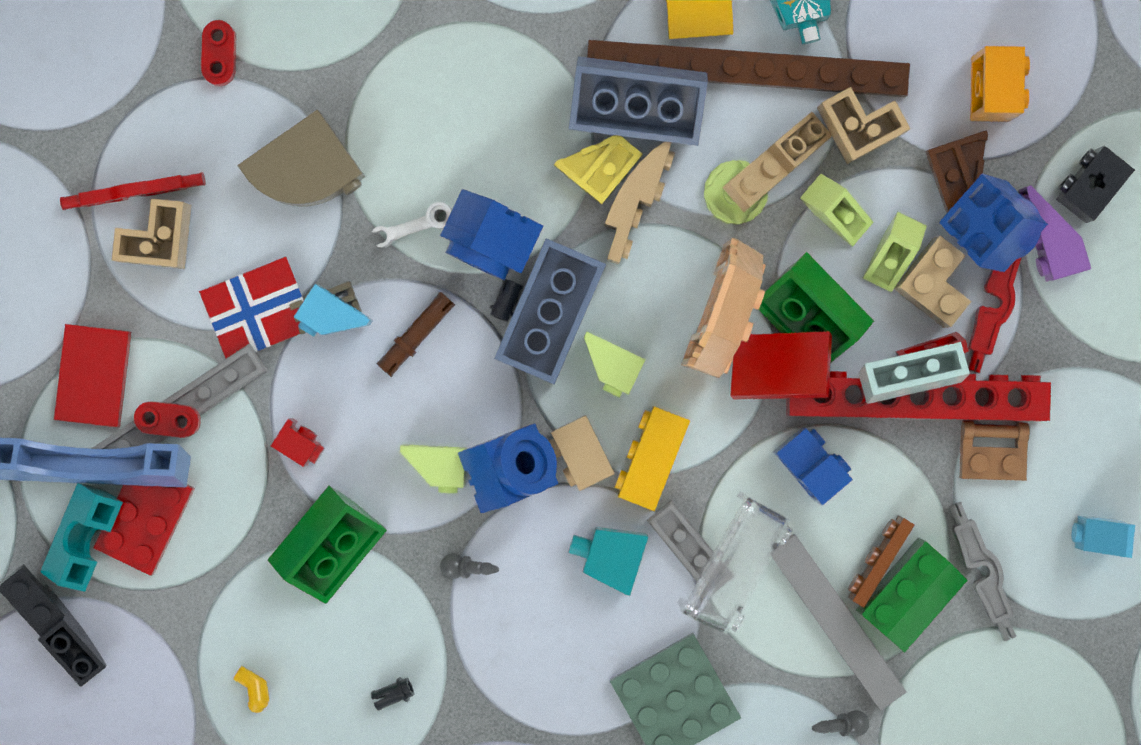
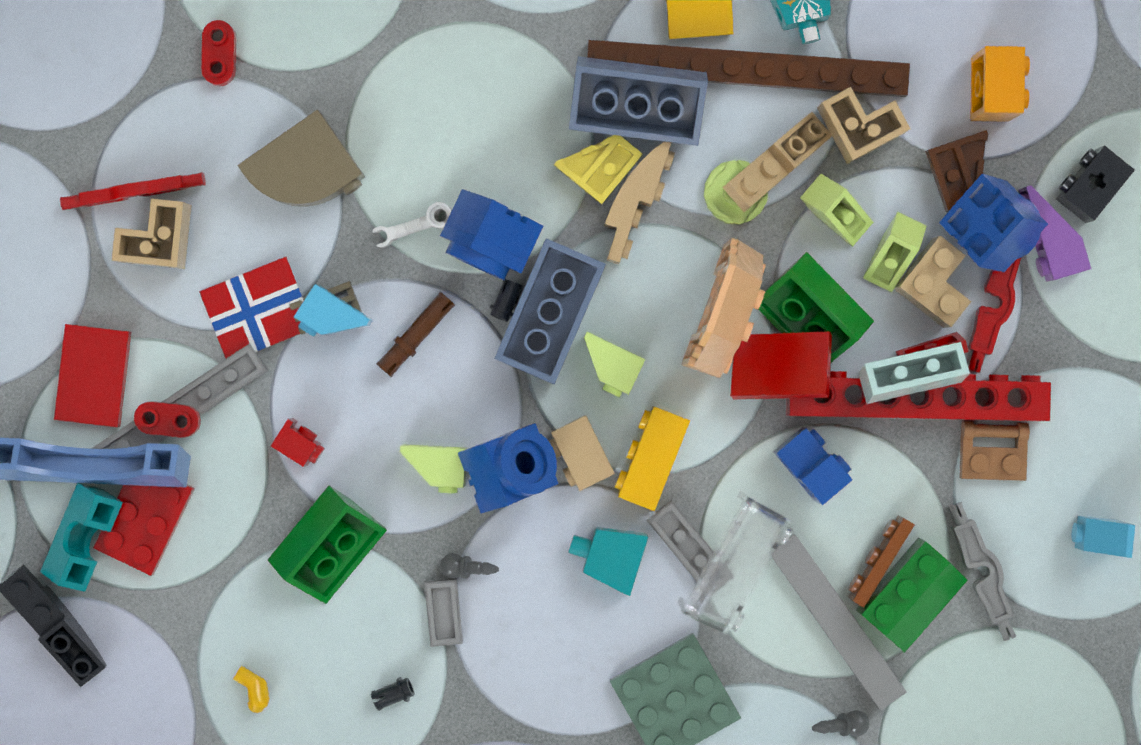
none -> light grey tile [424,579,463,647]

